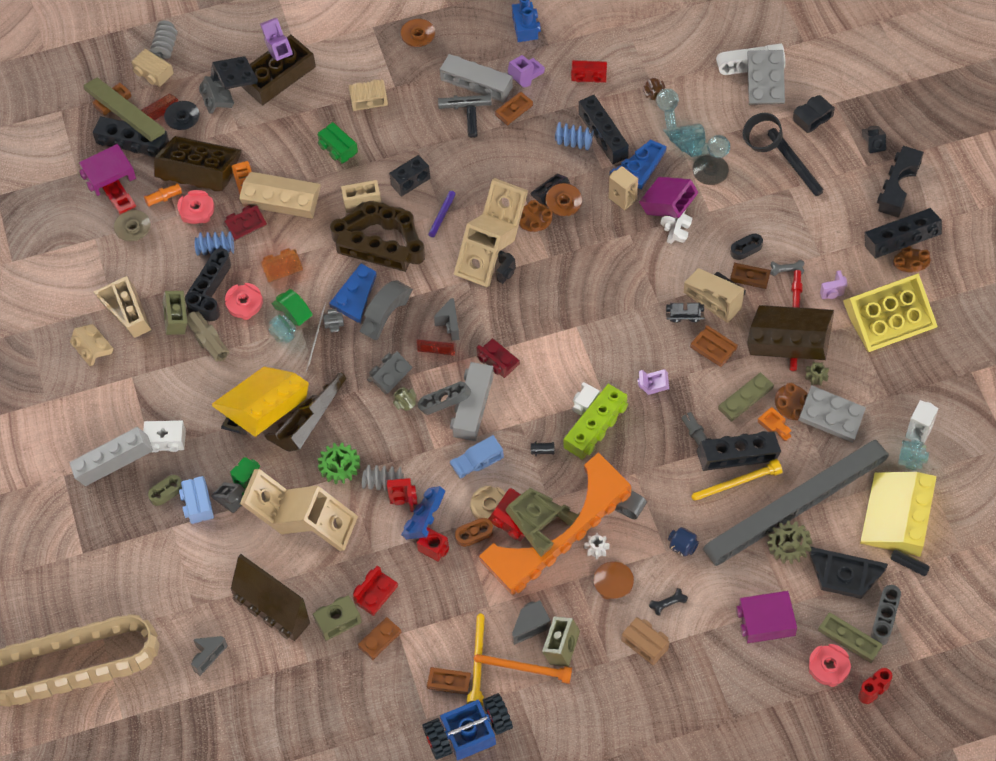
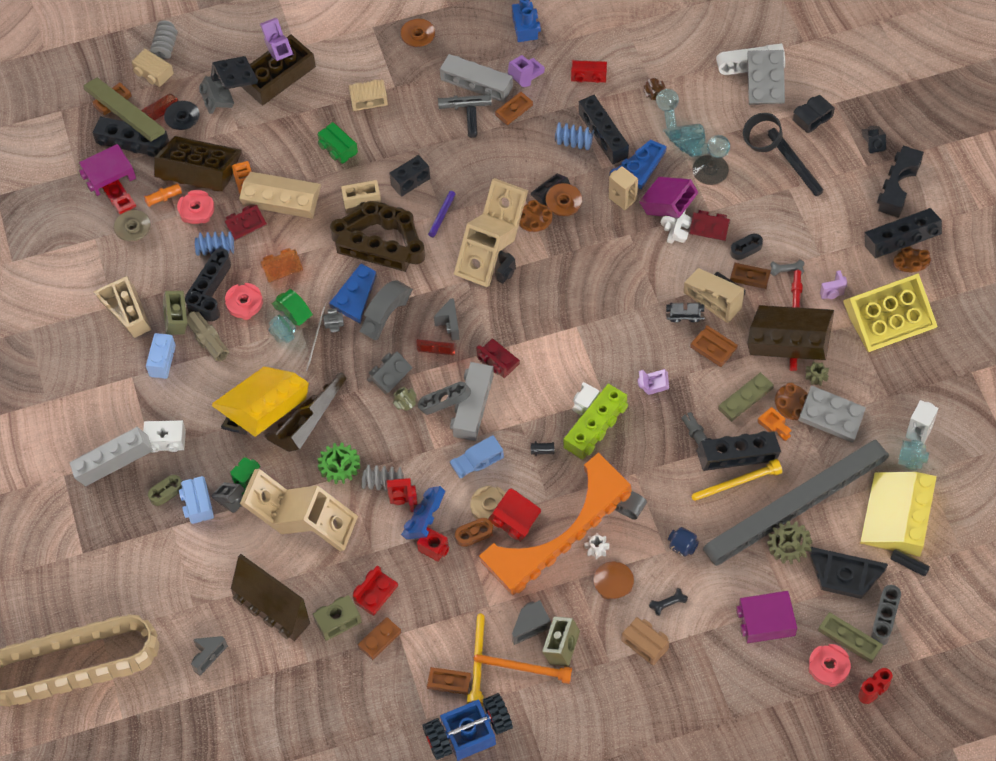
tan bracket [70,324,113,366] -> none
olive wing [506,488,580,557] -> none
none -> light blue brick [146,333,176,379]
none -> dark red bracket [689,210,731,241]

